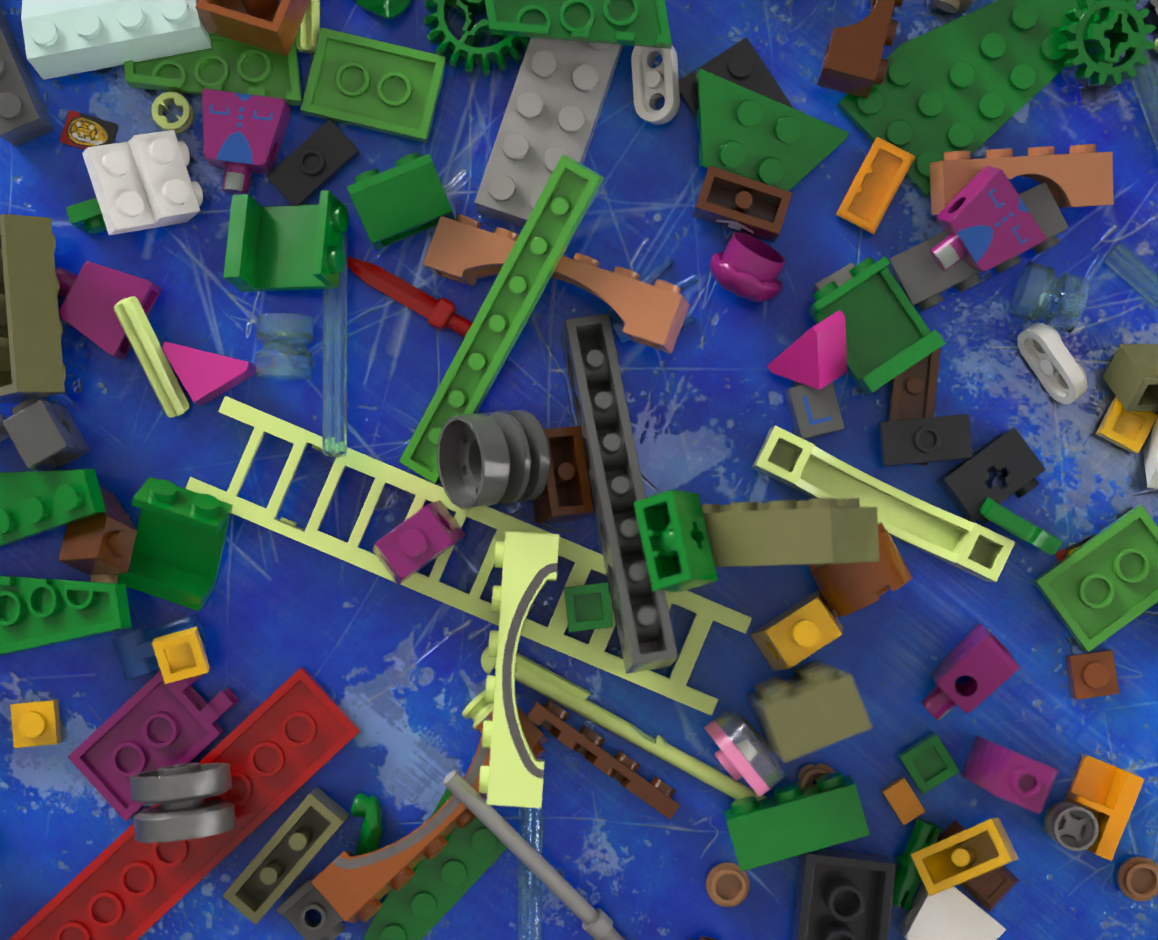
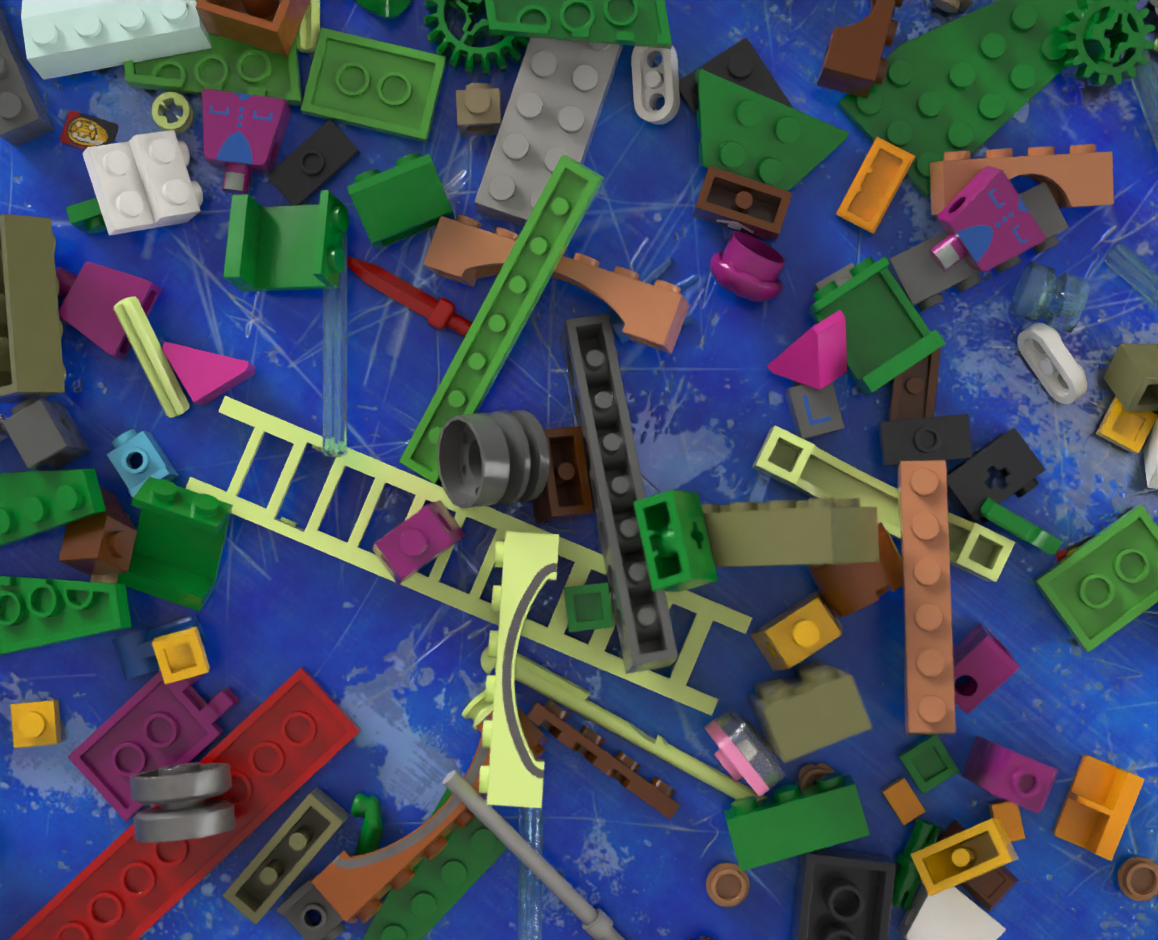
clear light blue wheel [255,313,314,380] -> none
light grey wheel [1044,801,1099,851] -> none
dark orange plate [1065,649,1119,700] -> none
none -> medium azure brick [107,429,179,498]
none -> dark tan brick [456,83,503,137]
none -> nougat arch [897,460,956,735]
none -> light orange piece [988,800,1026,842]

